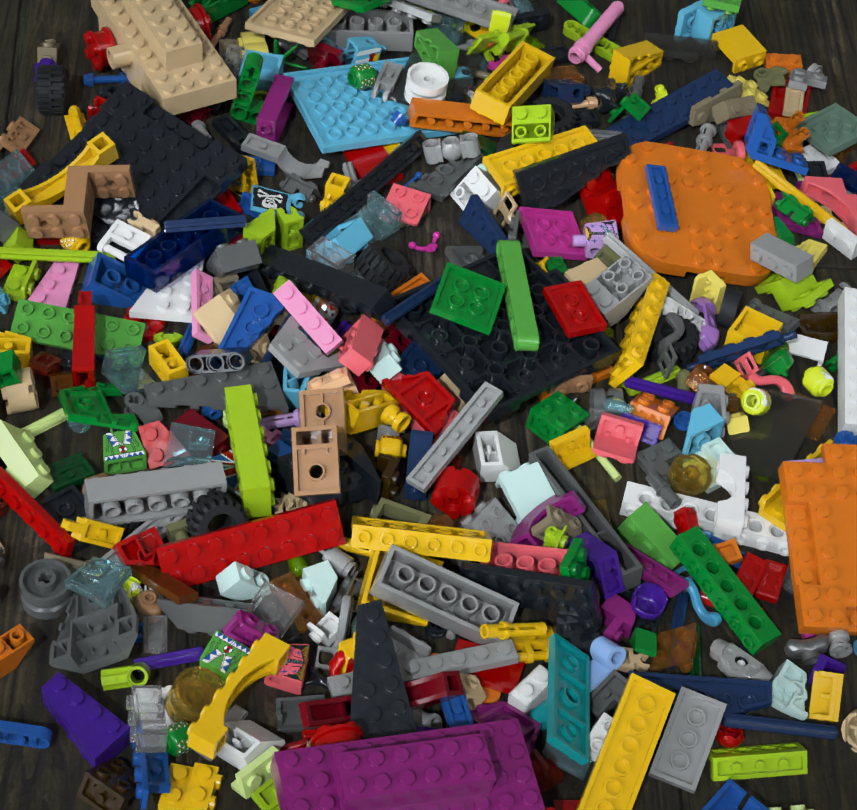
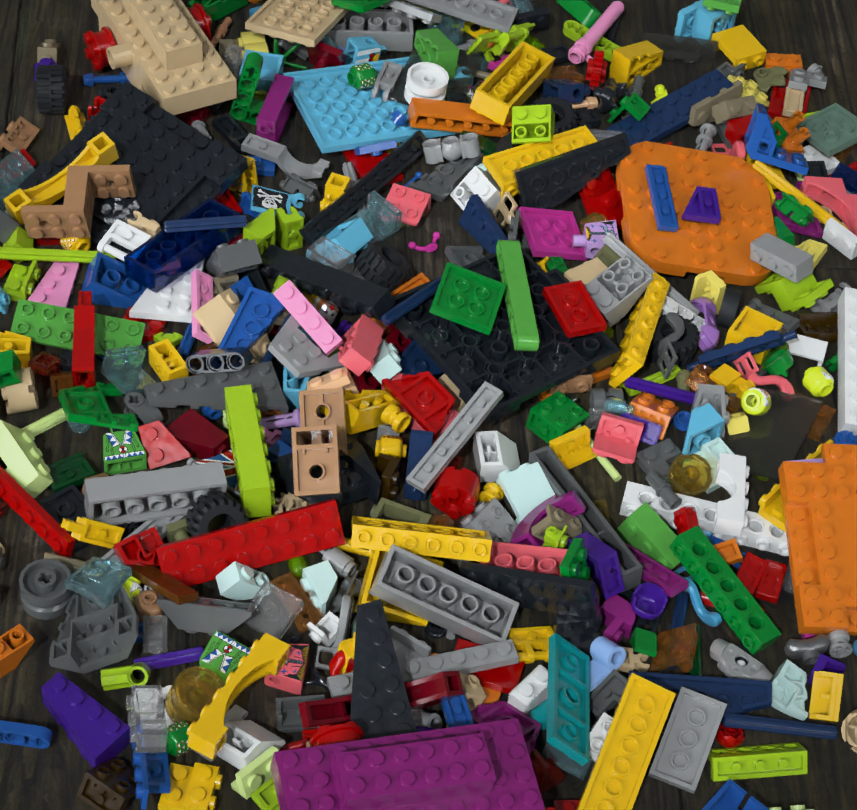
clear light blue plate [163,422,215,468] -> none
magenta bracket [223,609,280,648] -> none
yellow pin [480,621,547,640] -> none
neon yellow slope [489,9,512,34] -> none
none -> plate [354,140,397,156]
none -> yellow wheel [477,482,504,503]
none -> red gear [585,50,607,91]
none -> dark purple wing [682,186,721,224]
none -> dark grey bracket [716,61,745,78]

